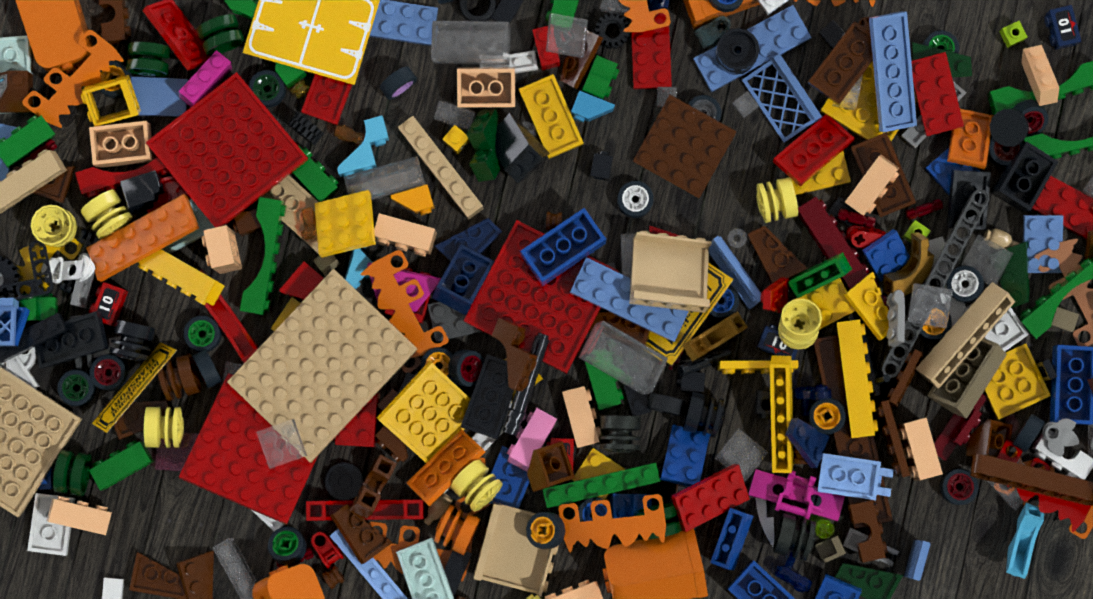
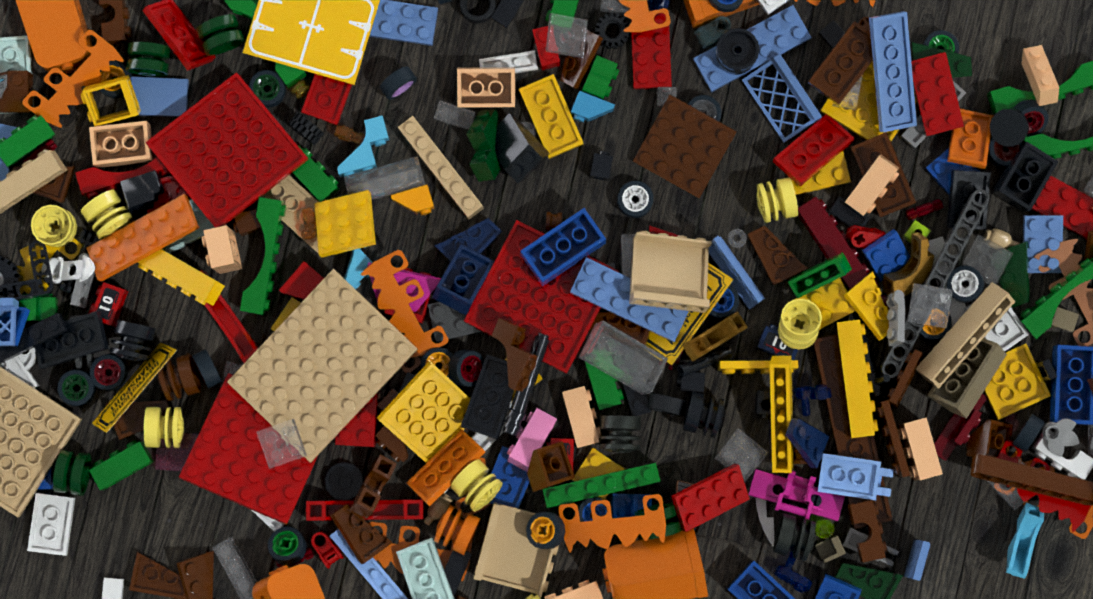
light nougat brick [47,496,112,535] -> none
dark pink brick [179,50,232,107] -> none
wheel [183,316,222,352] -> none
dark tan panel [313,255,340,276] -> none
reddish brown wheel [322,565,345,589] -> none
light nougat brick [374,213,437,257] -> none
clear brick [431,21,511,65] -> none
yellow brick [442,125,470,155] -> none
blue plate [660,425,710,487] -> none
blue brick [710,508,754,571] -> none
clear plate [732,91,759,118] -> none
red wing [761,277,789,314] -> none
wheel [809,398,847,434] -> none
dark red axle [838,209,876,228] -> none
wheel [940,468,979,505] -> none
lime plate [999,21,1028,48] -> none
dark blue brick [1044,5,1081,50] -> none

